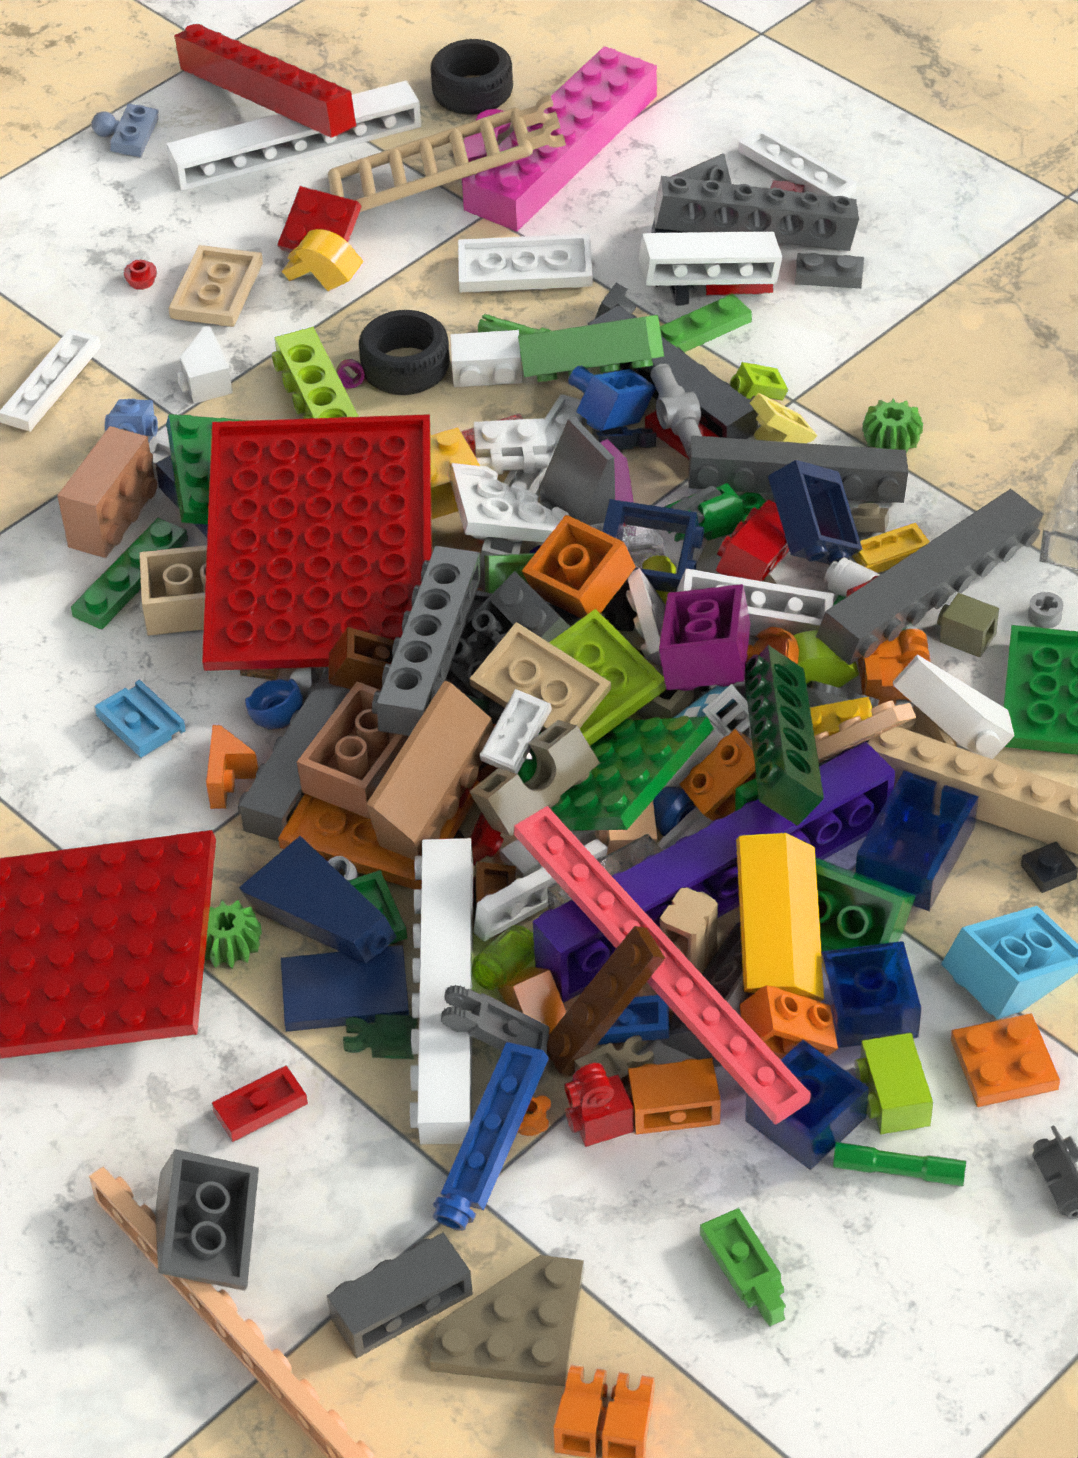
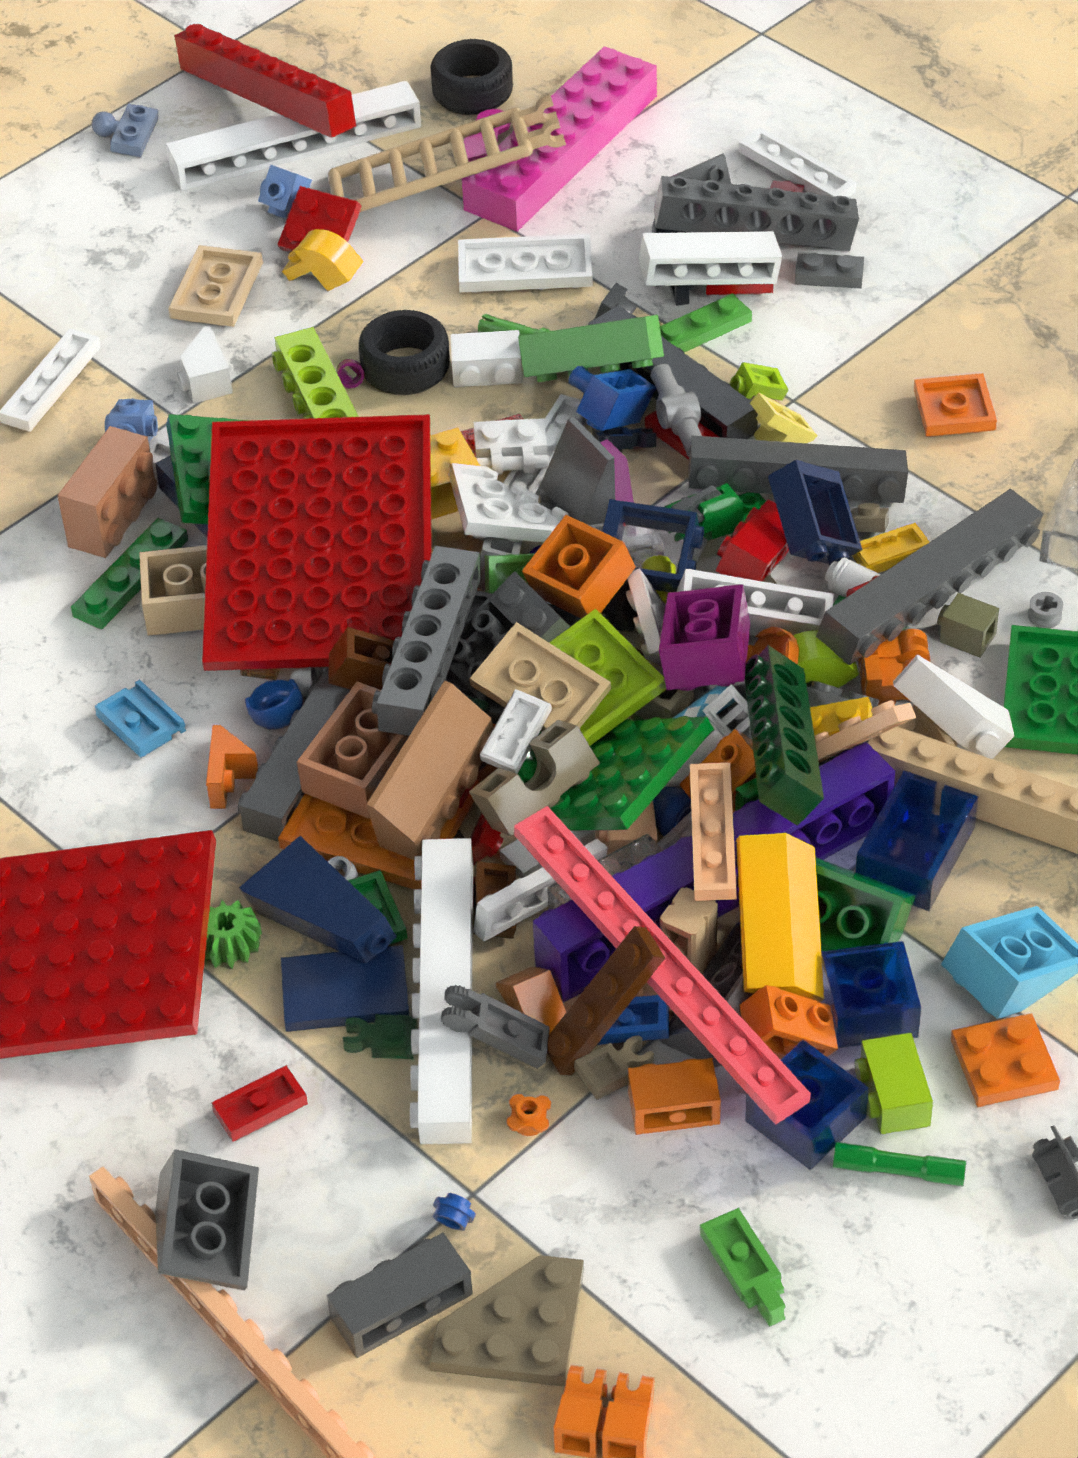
red plate [123,259,157,290] -> none
blue plate [440,1042,549,1211] -> none
clear neon green head [472,925,535,990] -> none
red brick [564,1063,634,1147] -> none
bright green gear [862,398,923,454] -> none
black plate [1021,841,1078,893] -> none
none -> medium blue brick [258,164,312,219]
none -> light nougat plate [690,763,737,901]
none -> orange plate [914,373,997,437]

